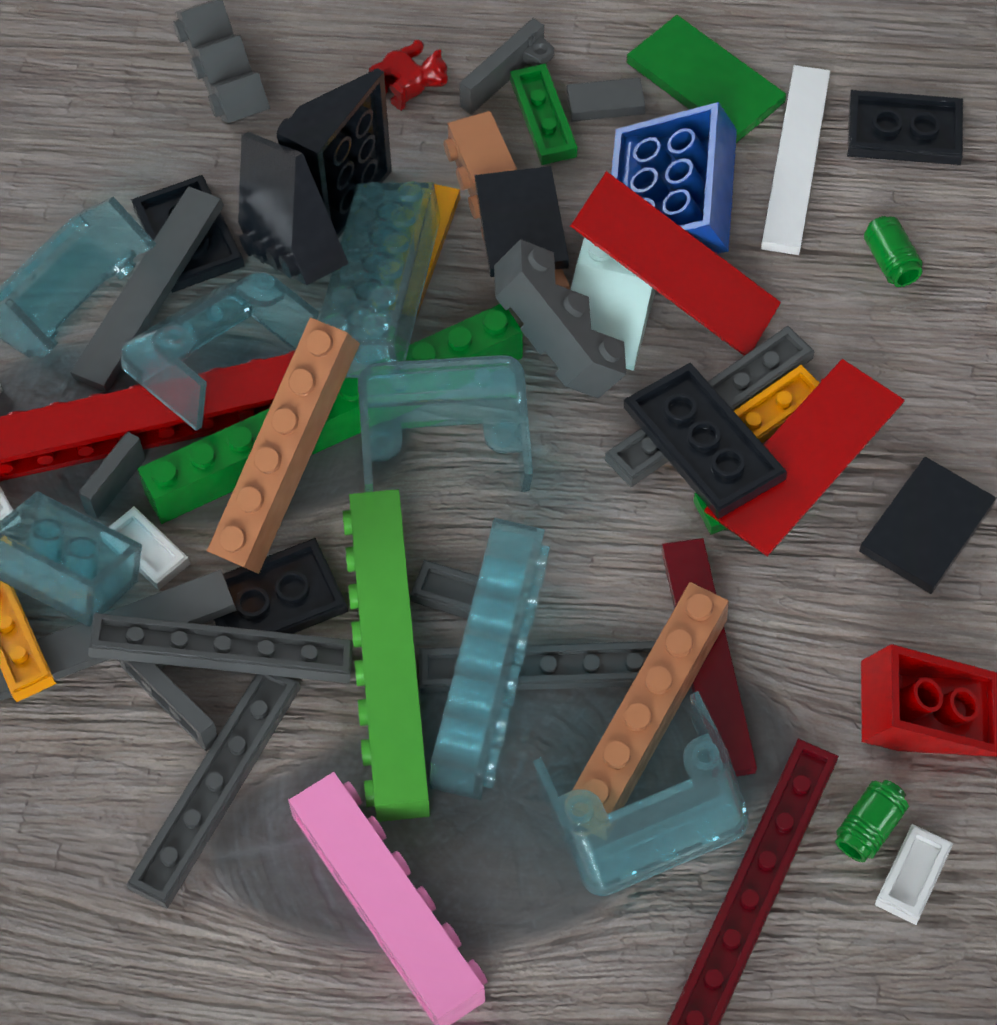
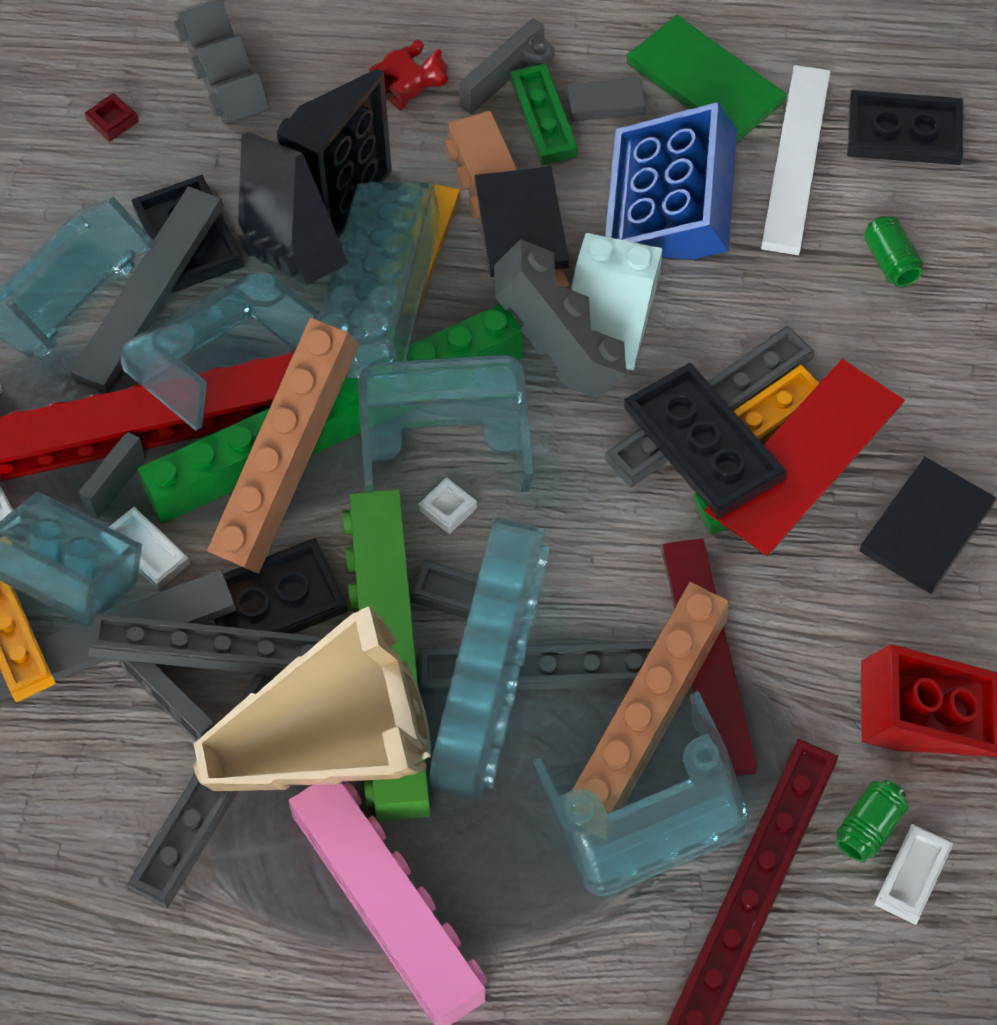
red window [570,171,781,356] -> none
none -> dark red tile [84,93,139,142]
none -> tan cone [194,606,431,791]
none -> white tile [419,477,477,534]

